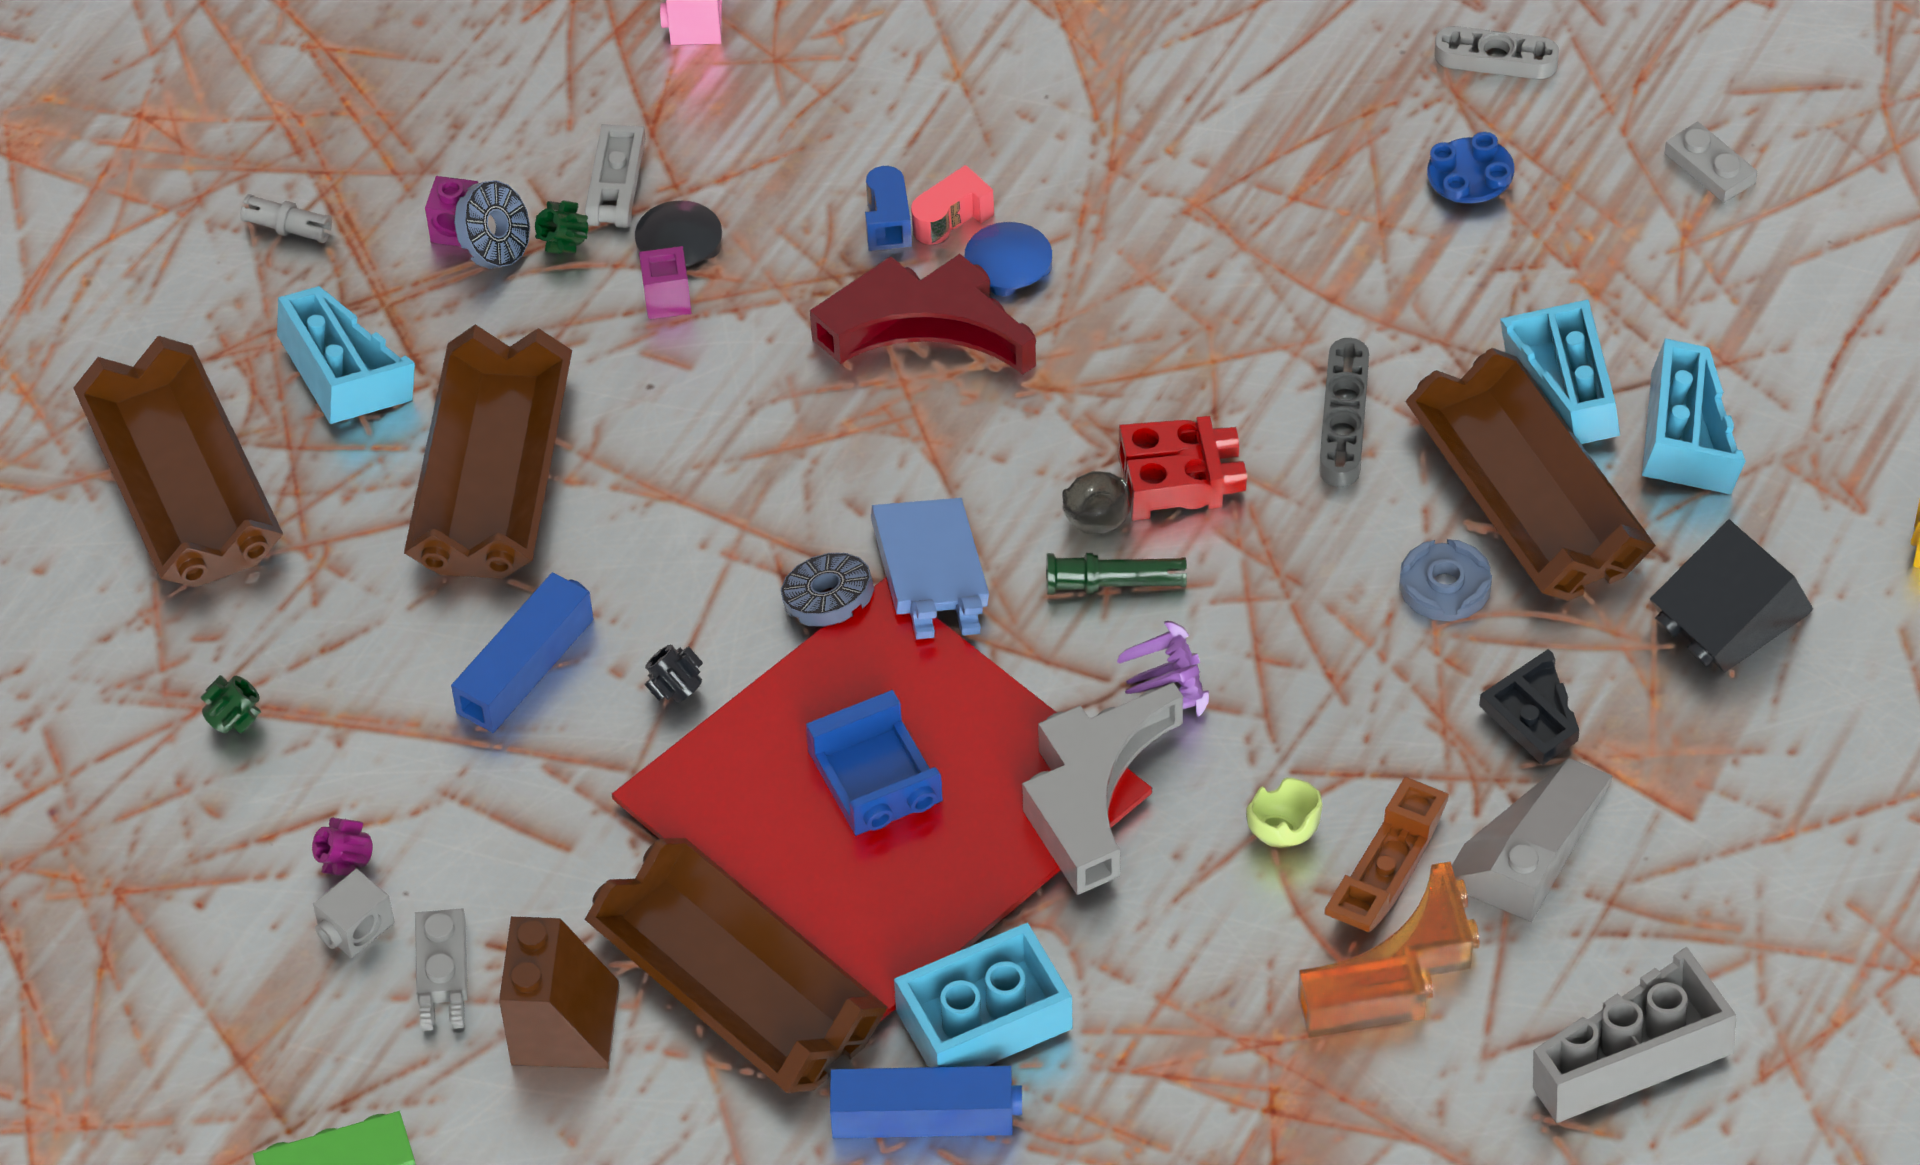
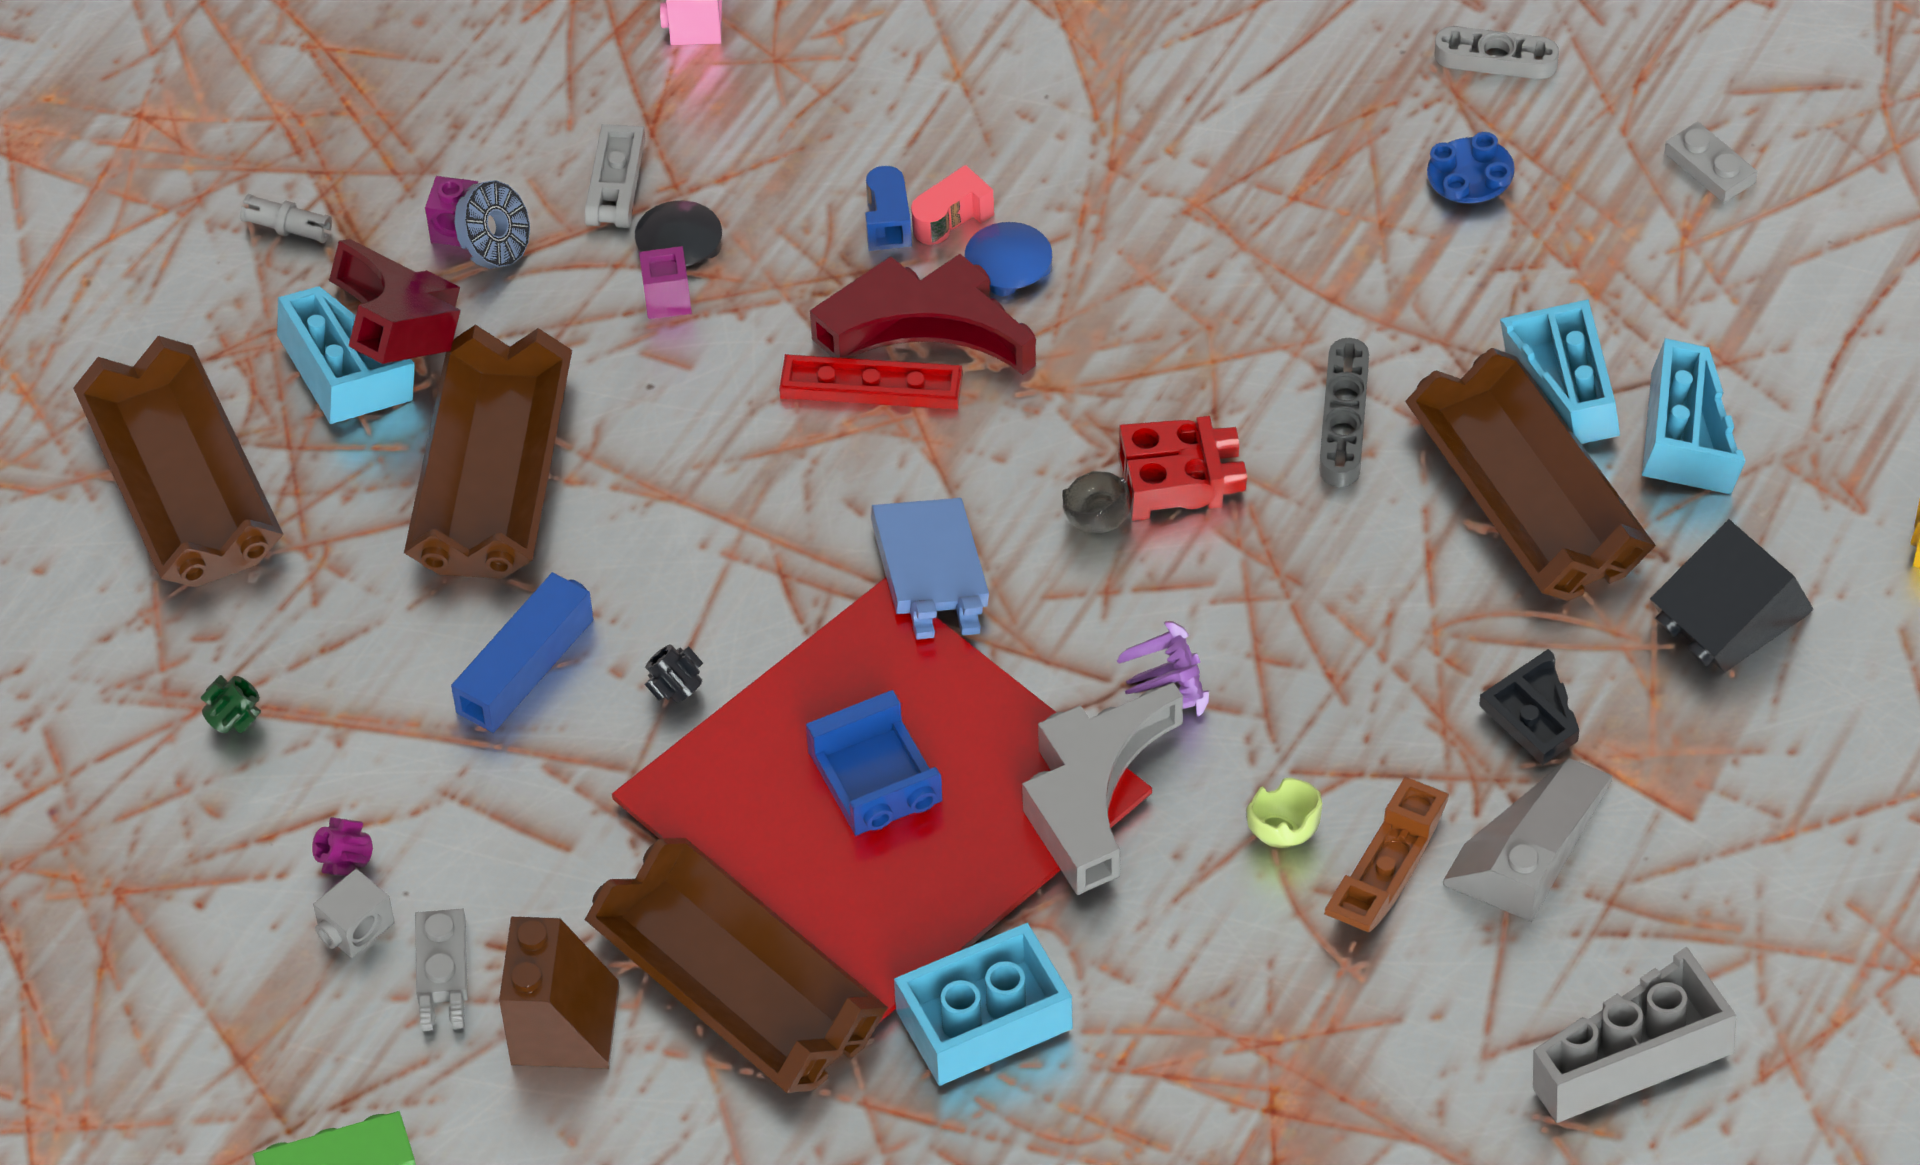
dark green gear [535,200,588,254] -> none
tile [781,553,874,626] -> none
blue brick [830,1066,1022,1139] -> none
dark green pin [1046,553,1187,595] -> none
clear orange arch [1298,862,1480,1038] -> none
sand blue tile [1399,539,1492,621] -> none
none -> dark red arch [329,239,461,364]
none -> red tile [779,354,963,410]

